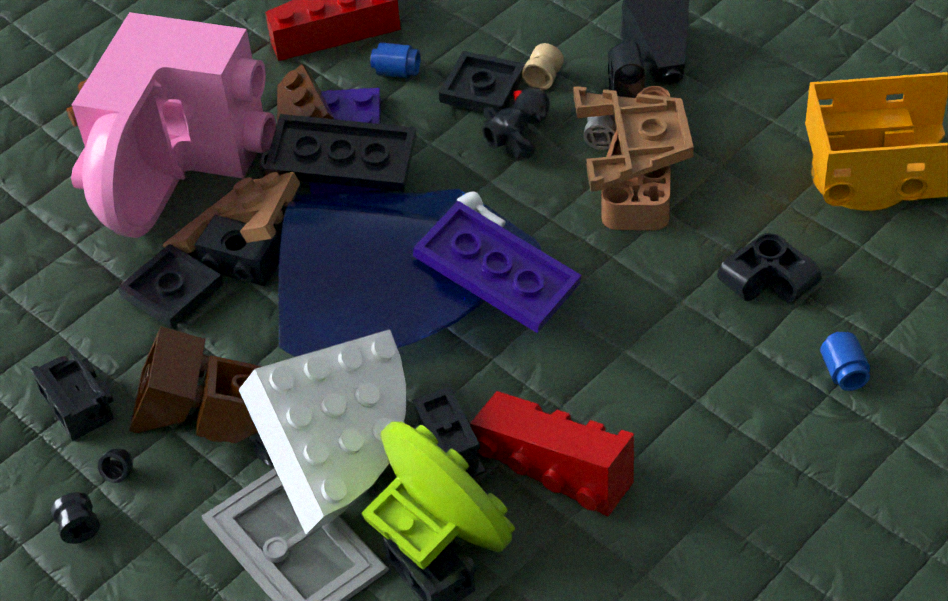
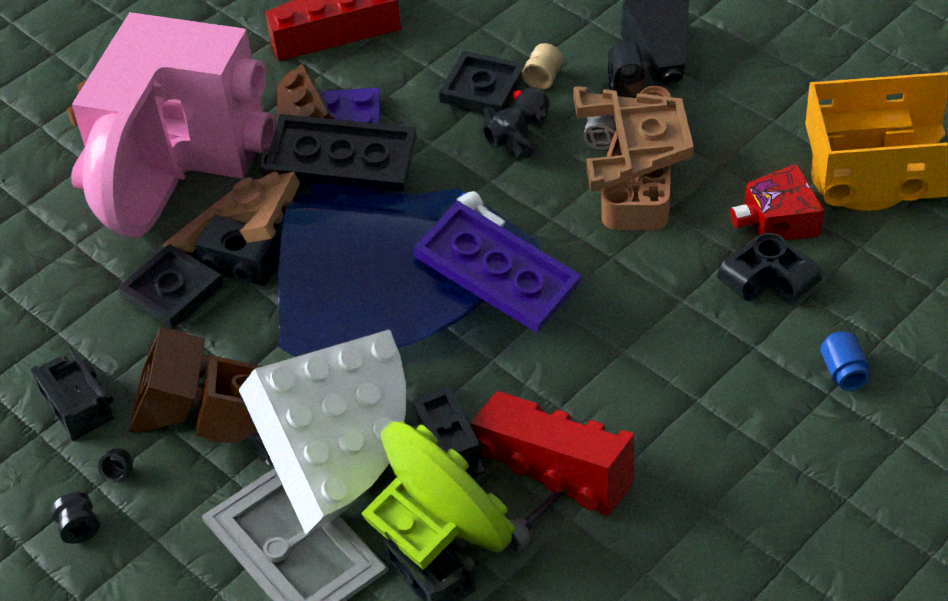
blue brick [371,43,421,78] -> none
none -> dark grey hinge [506,489,567,554]
none -> red torso [730,164,824,240]

